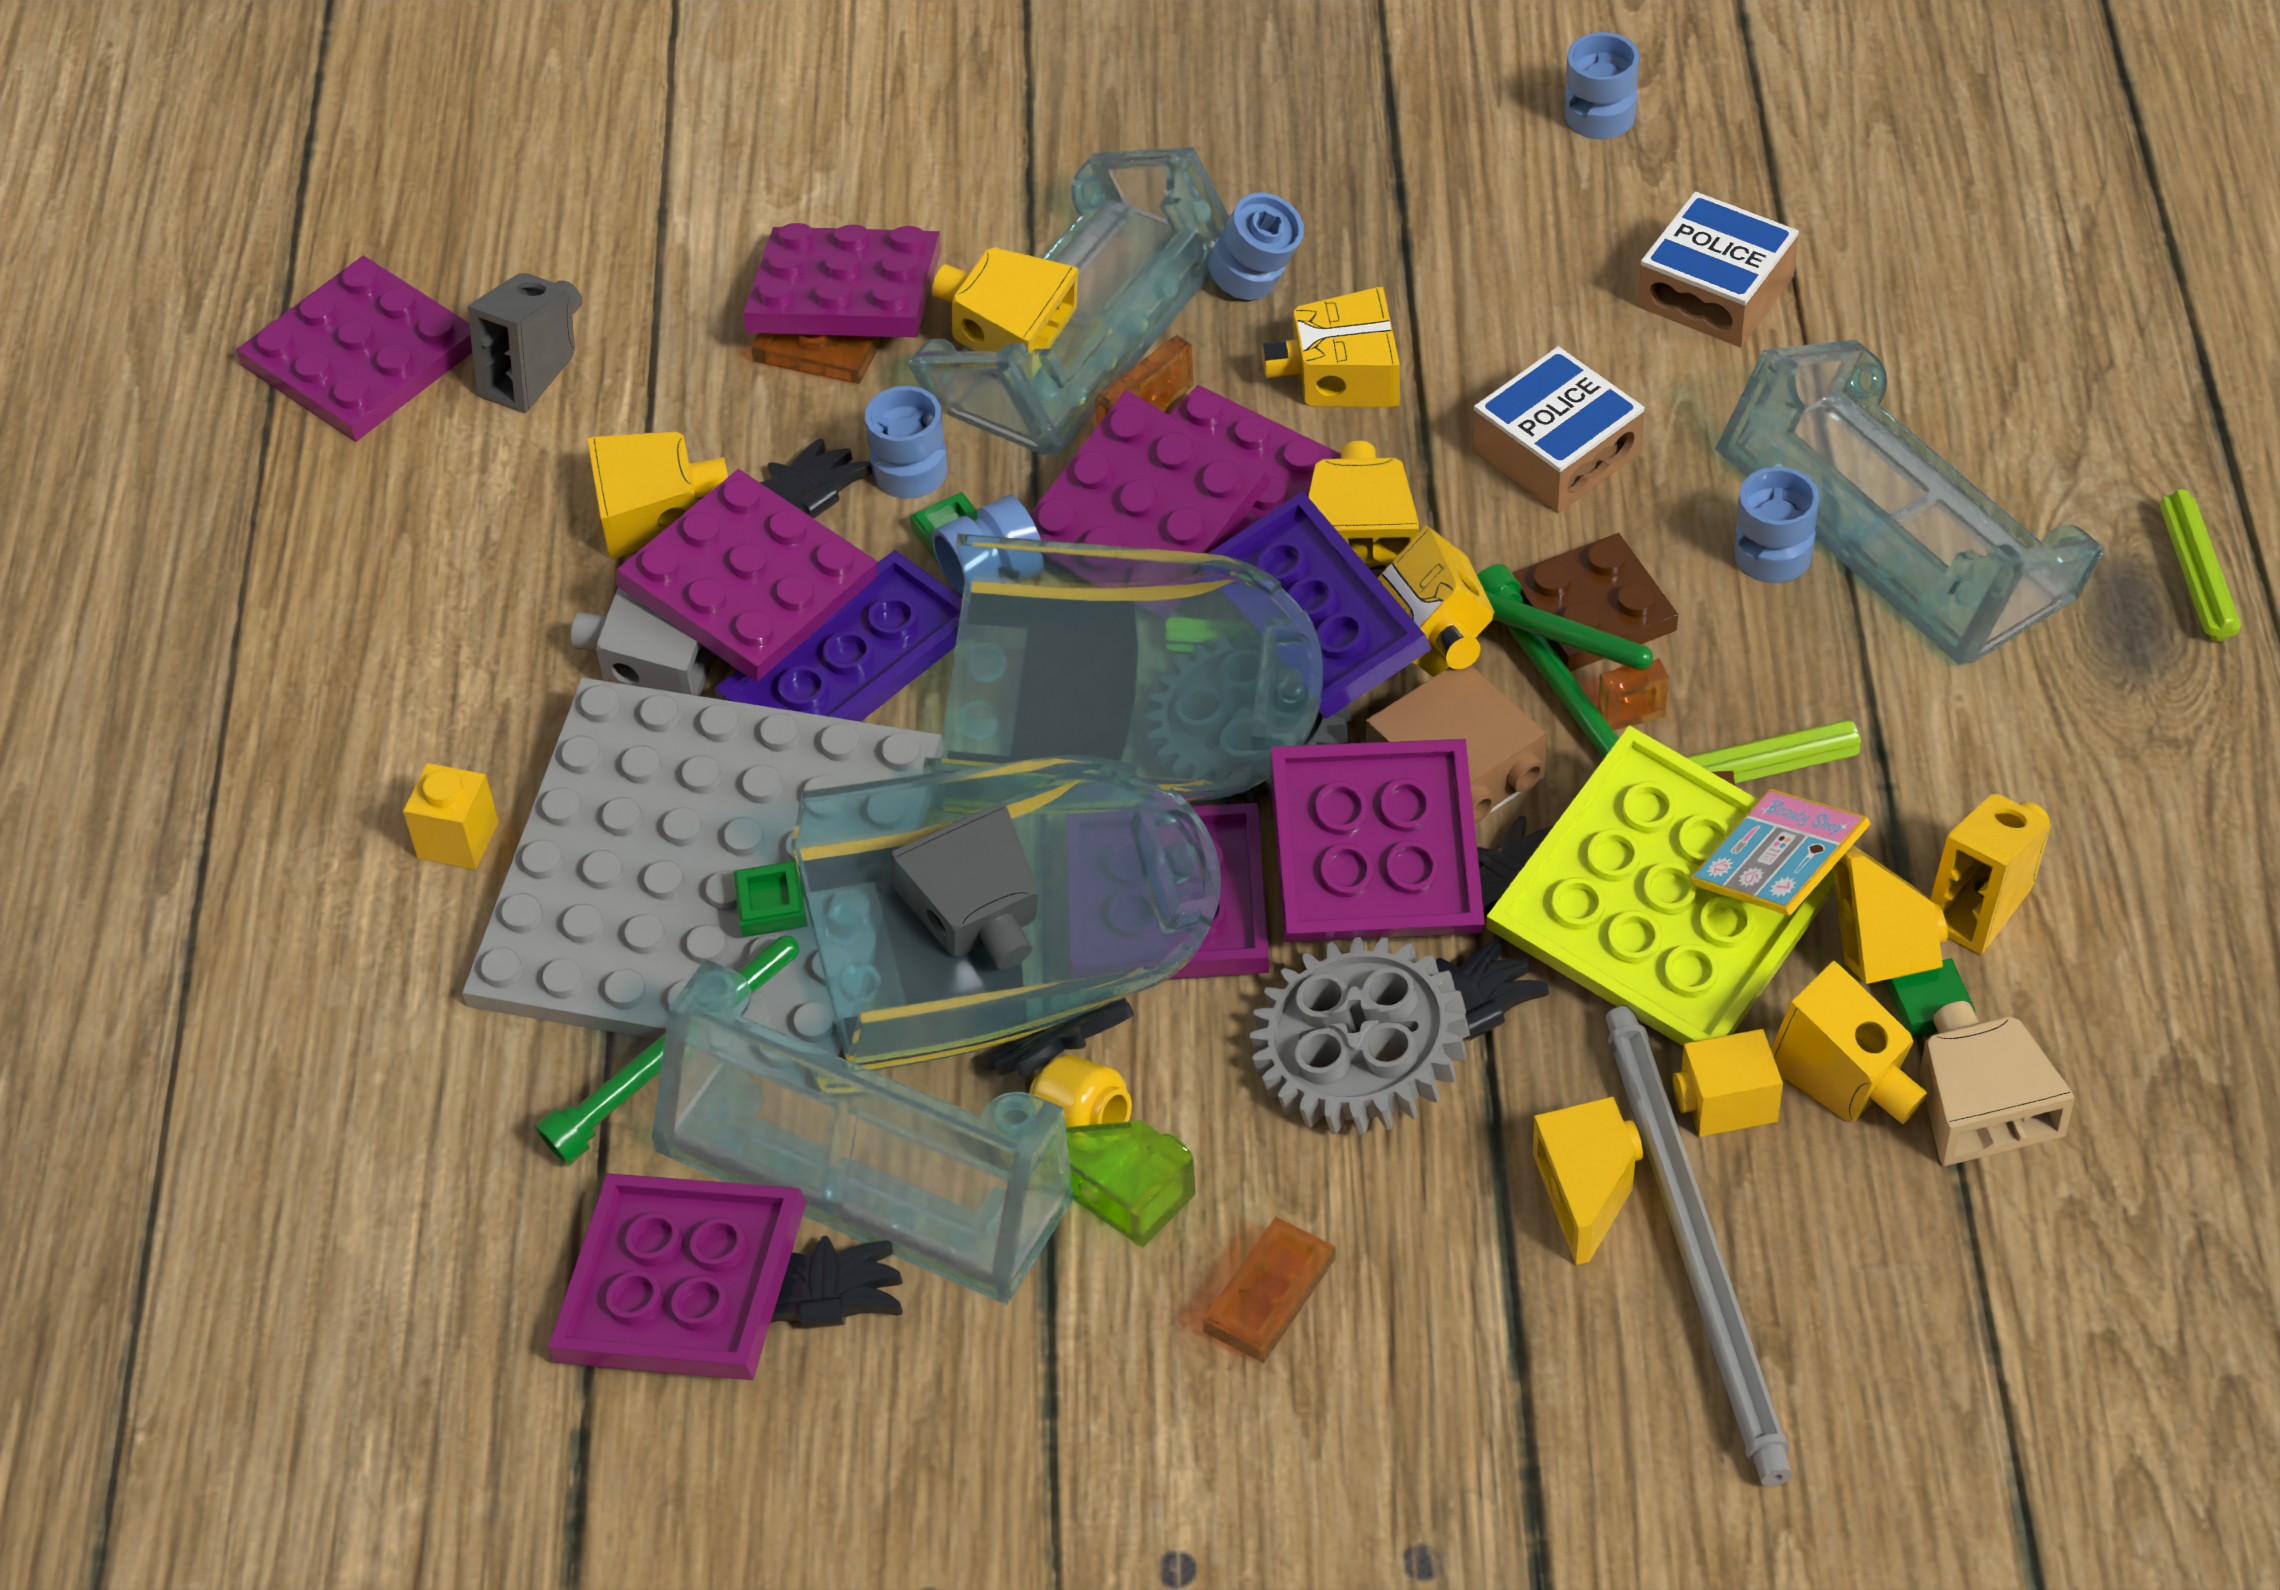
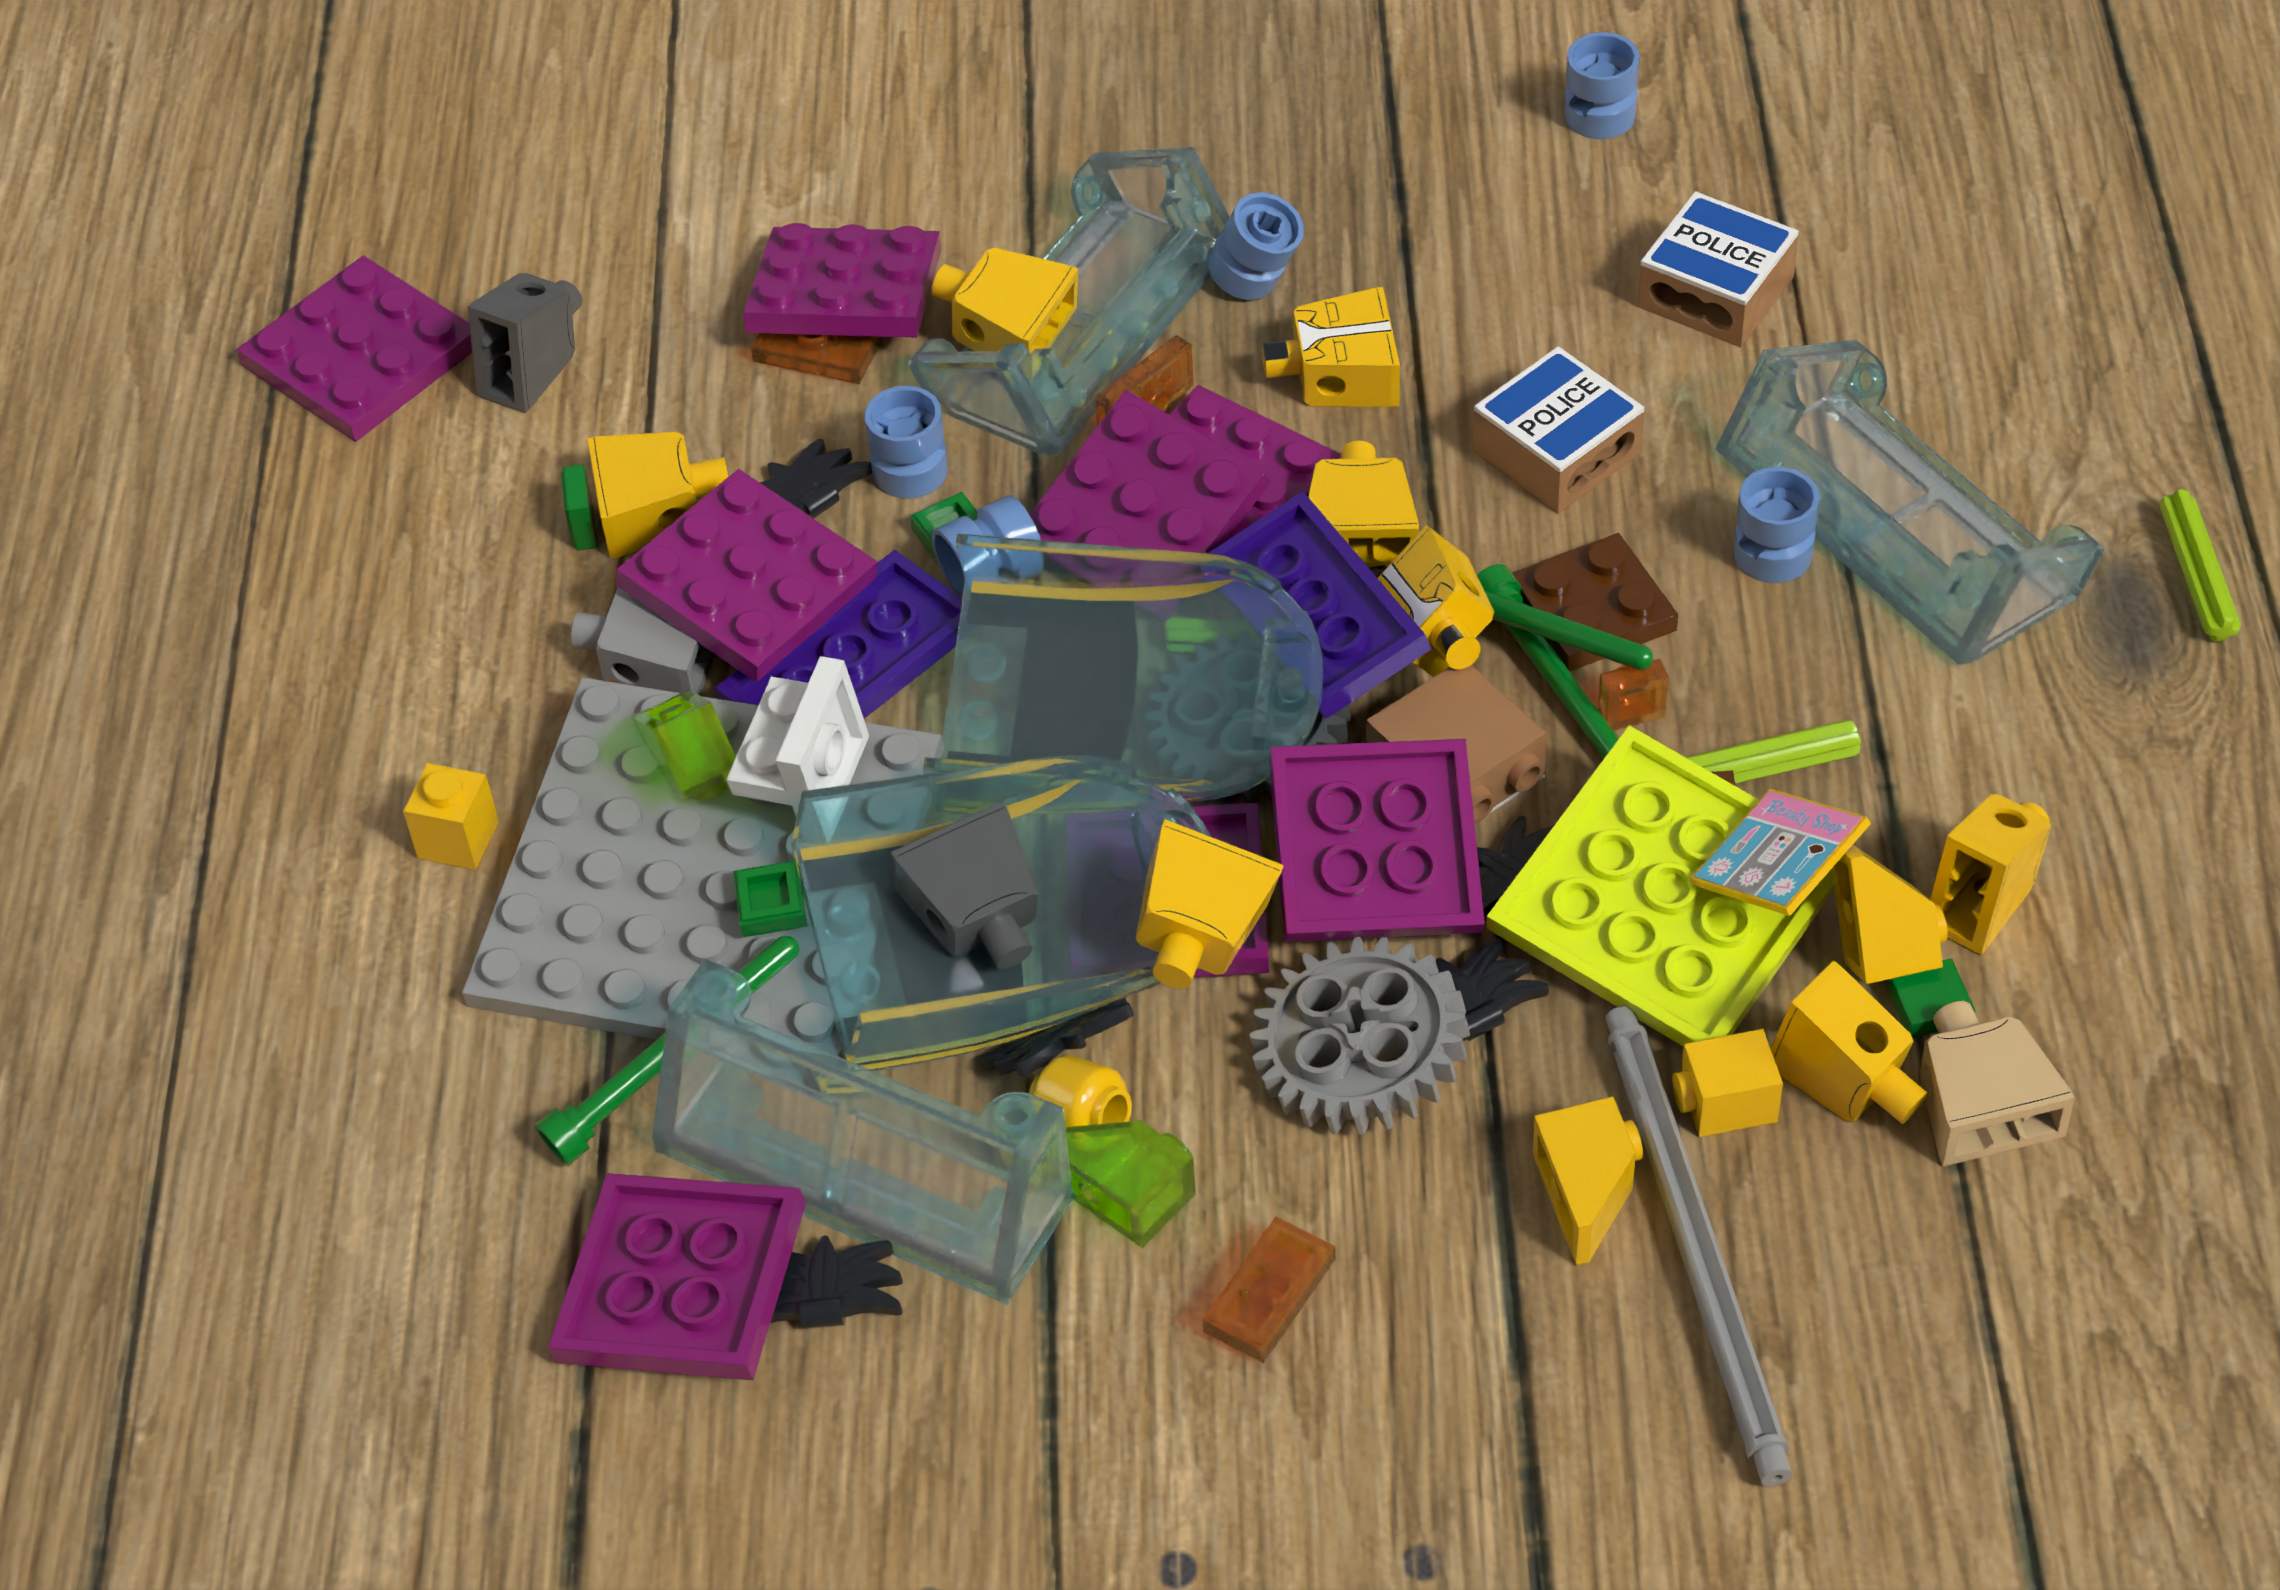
none -> green tile [561,464,598,551]
none -> clear neon green slope [631,690,736,802]
none -> white bracket [726,656,869,839]
none -> yellow torso [1136,819,1284,989]

